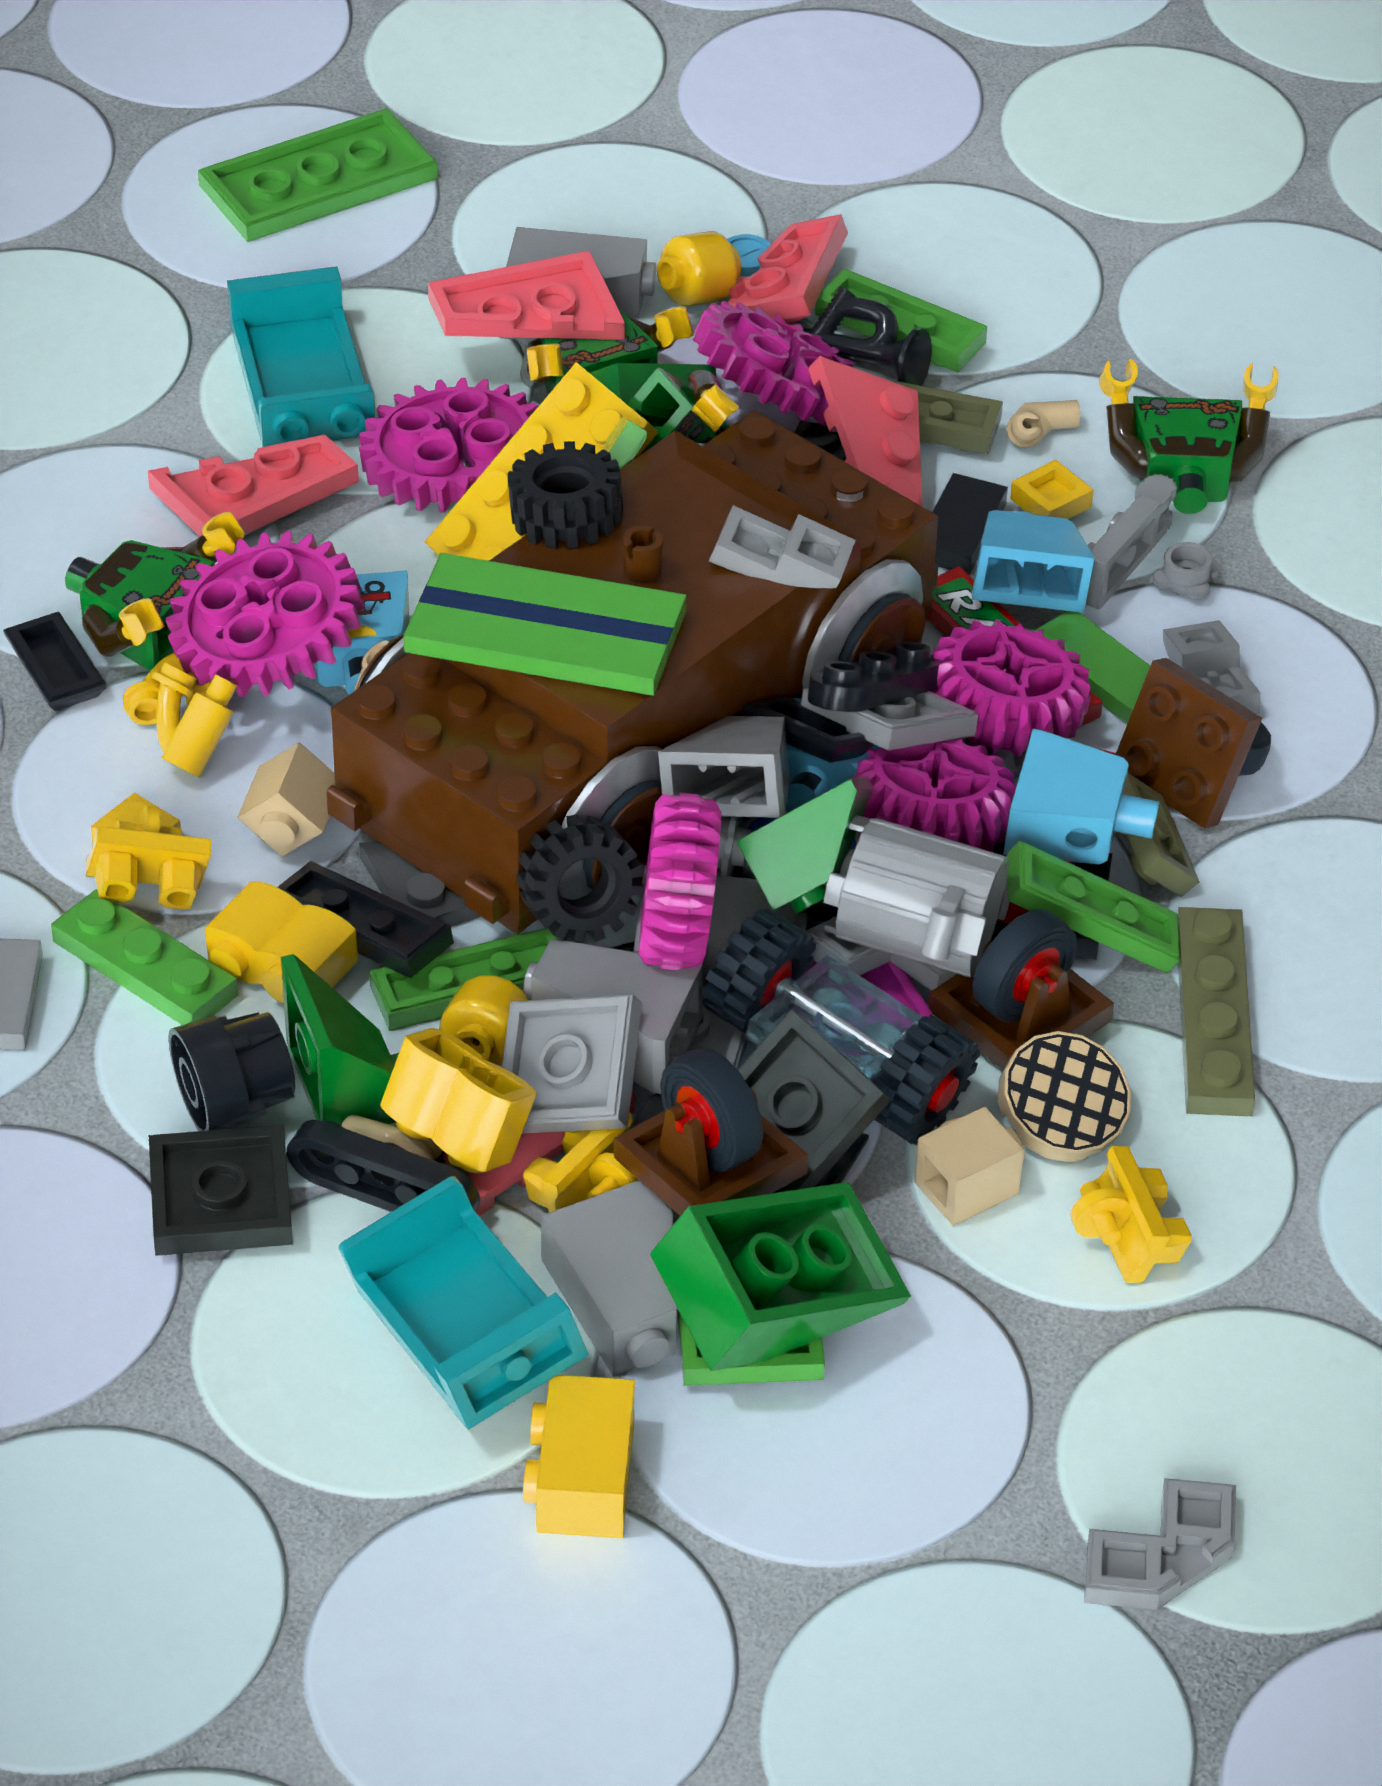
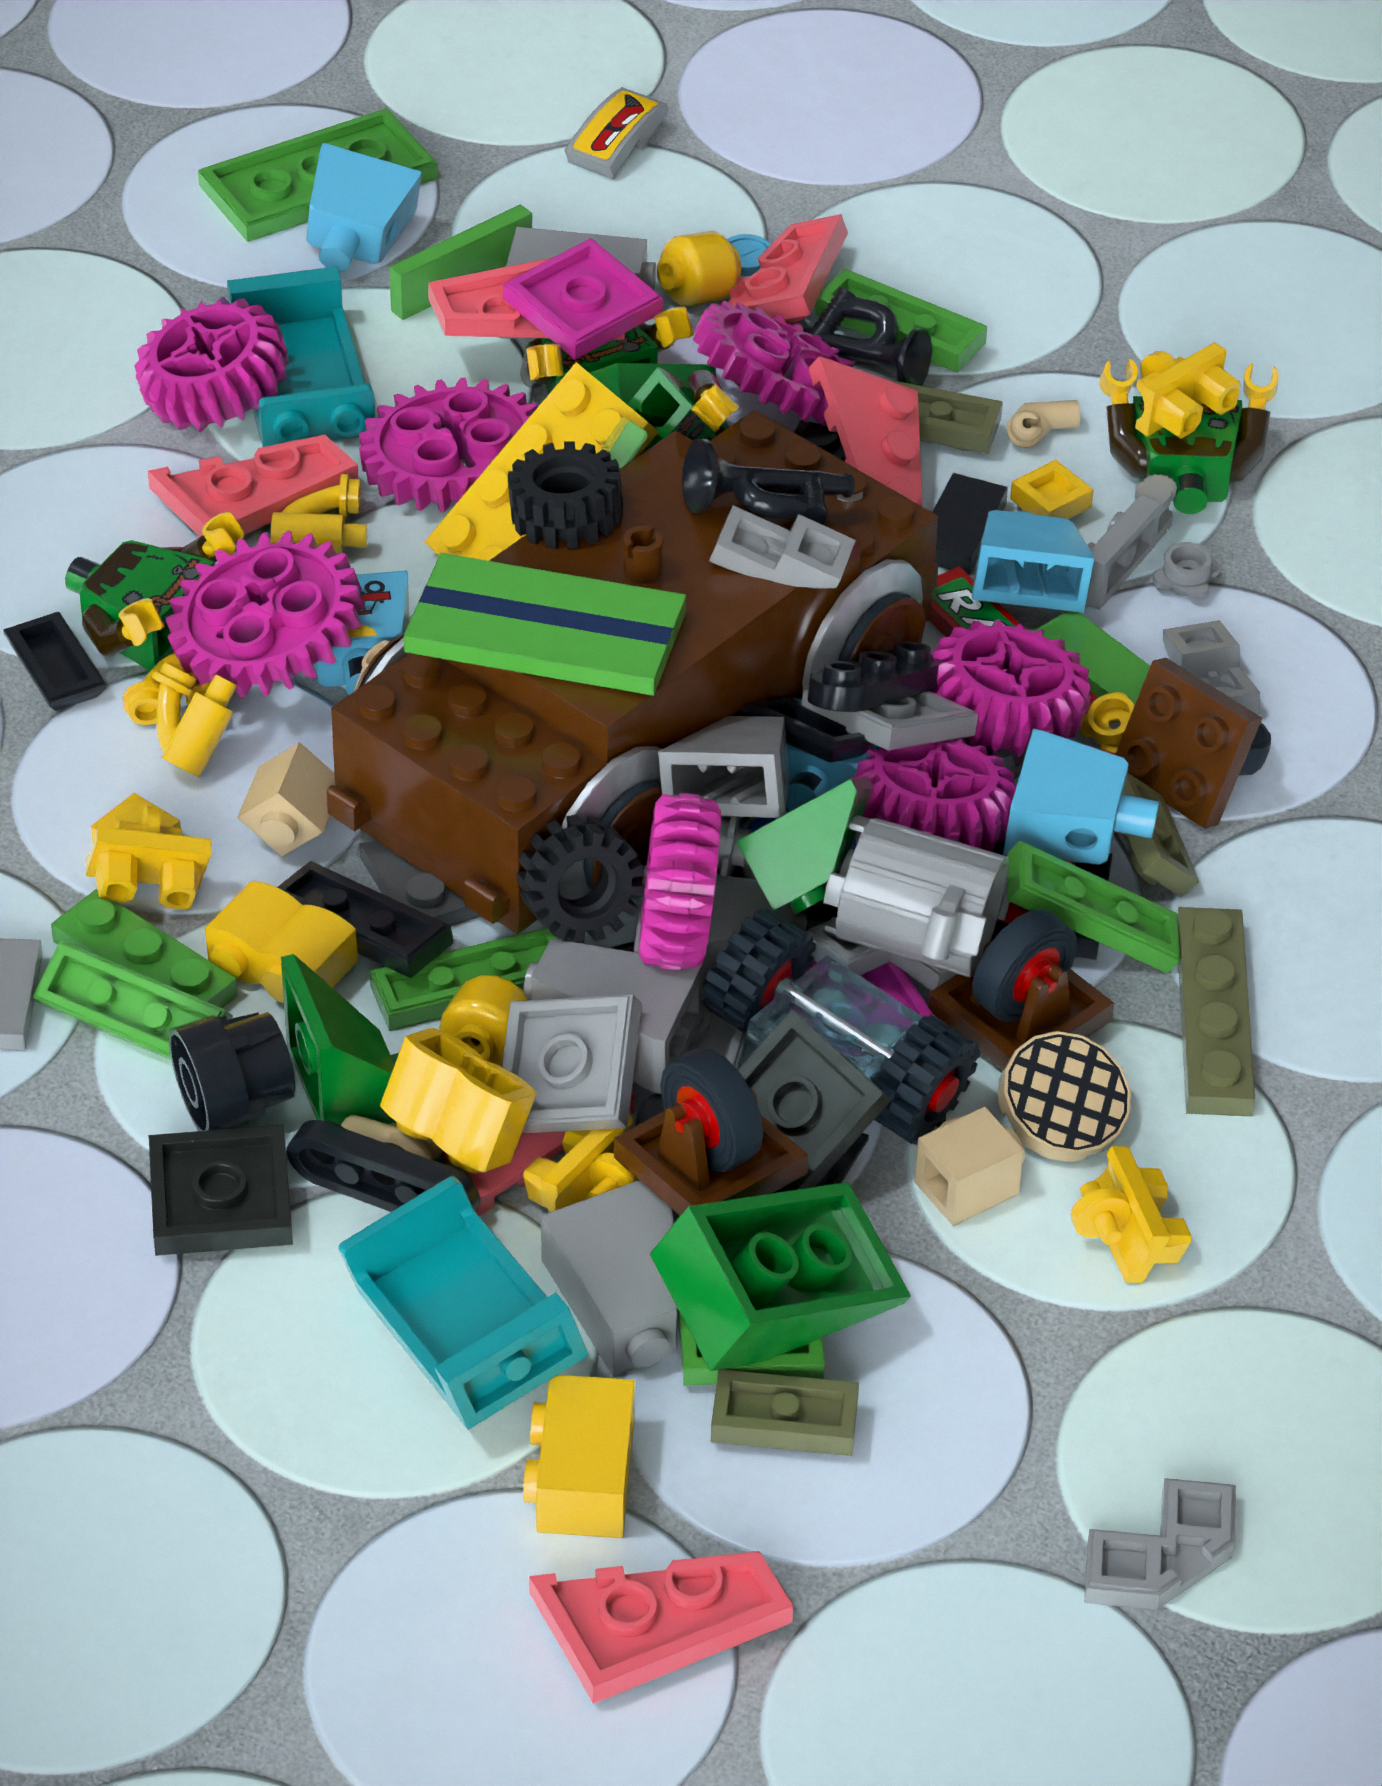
none -> bright green tile [32,940,233,1060]
none -> dark pink gear [134,297,289,432]
none -> yellow plant [271,474,368,554]
none -> medium azure torso [306,143,422,272]
none -> bright green tile [389,204,532,320]
none -> dark pink tile [503,238,663,360]
none -> coral wing [529,1551,793,1704]
none -> slope [564,87,669,179]
none -> black piece [682,439,855,524]
none -> olive plate [711,1369,859,1456]
none -> yellow plate [1079,692,1135,753]
none -> yellow hips [1135,342,1241,439]

